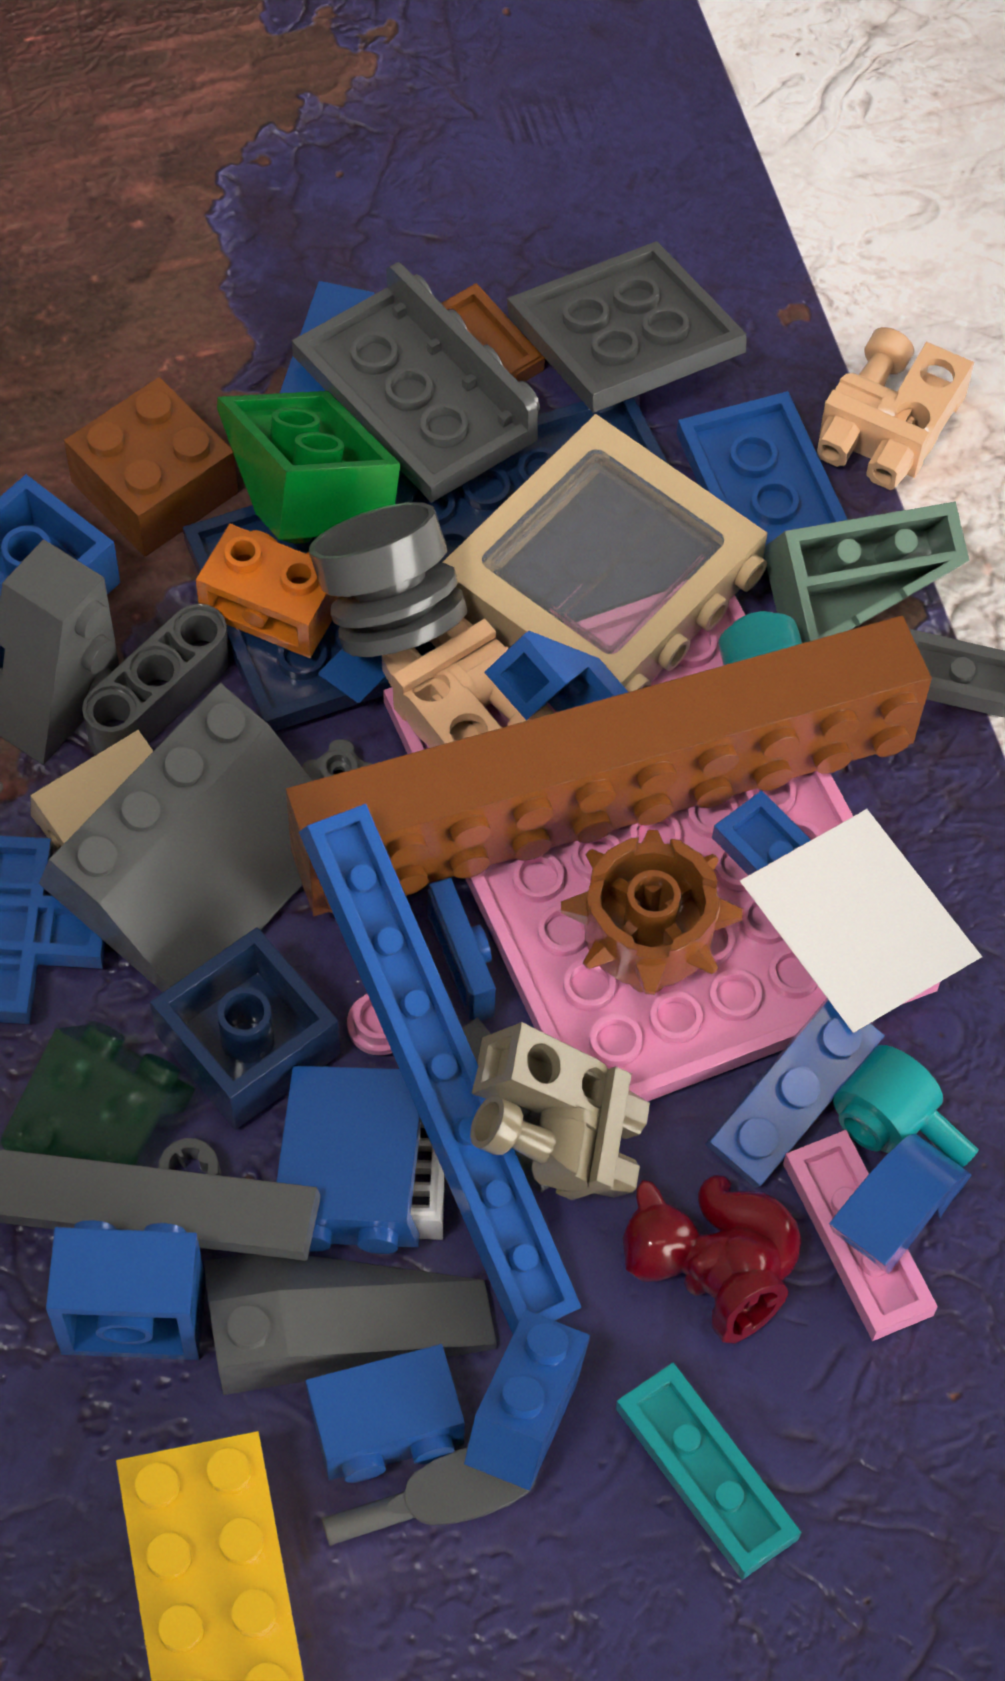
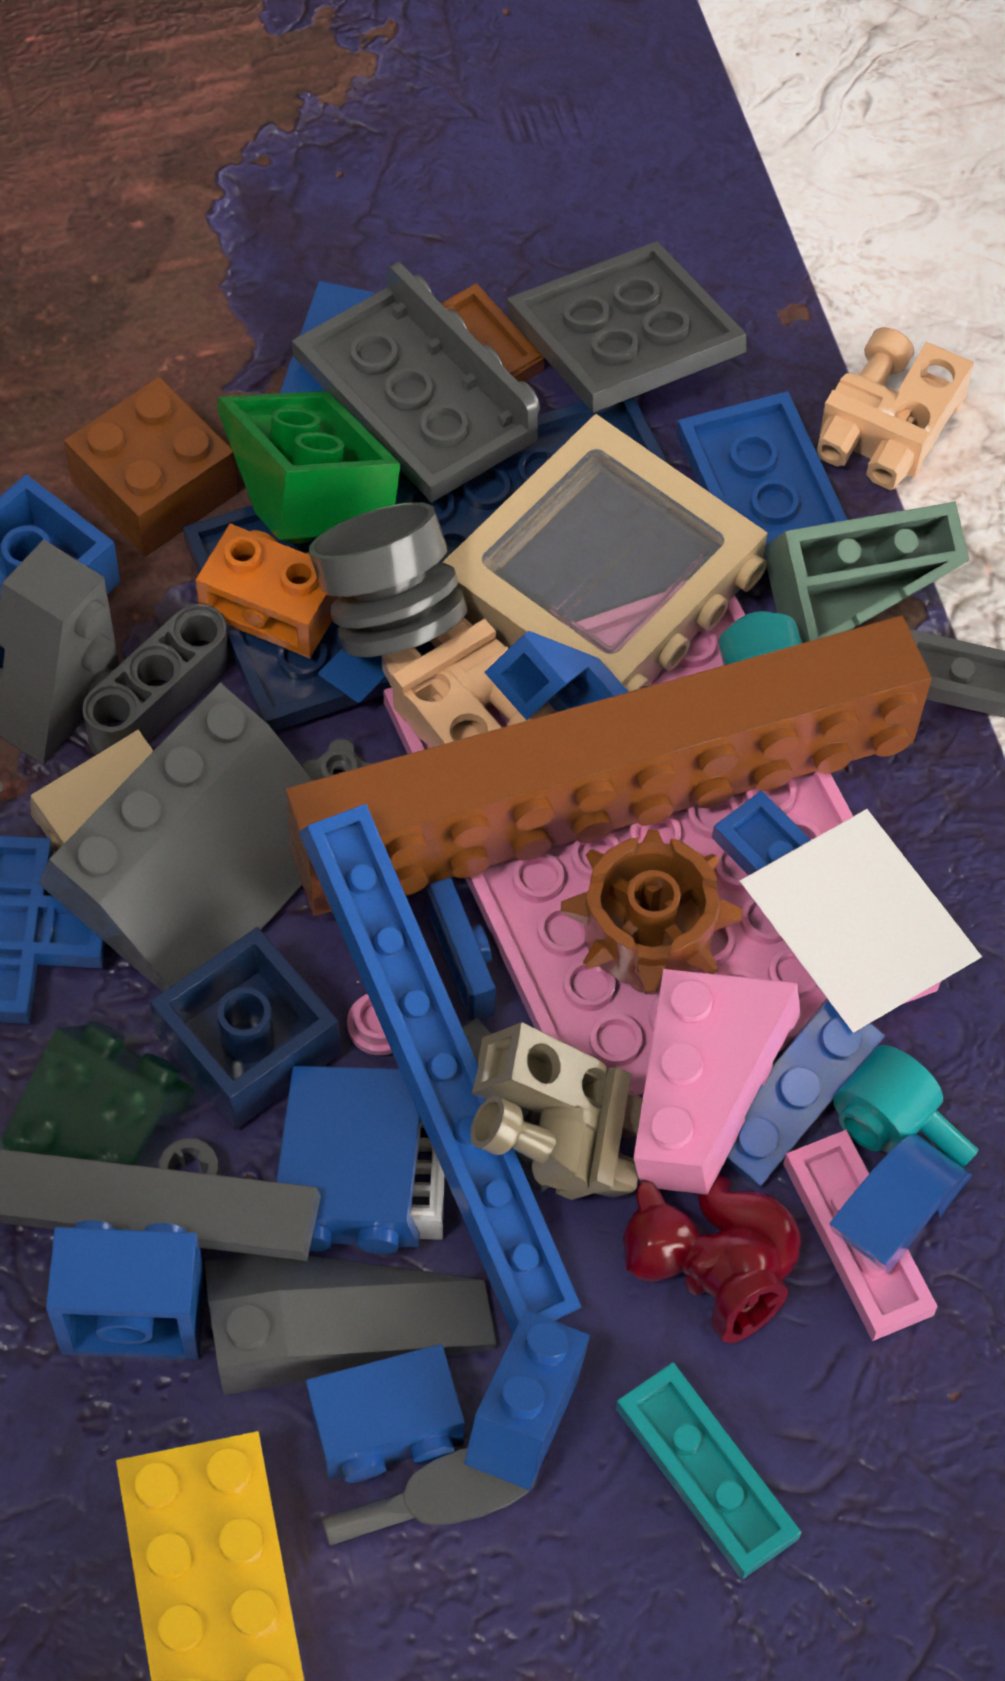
none -> bright pink wedge [634,969,801,1195]

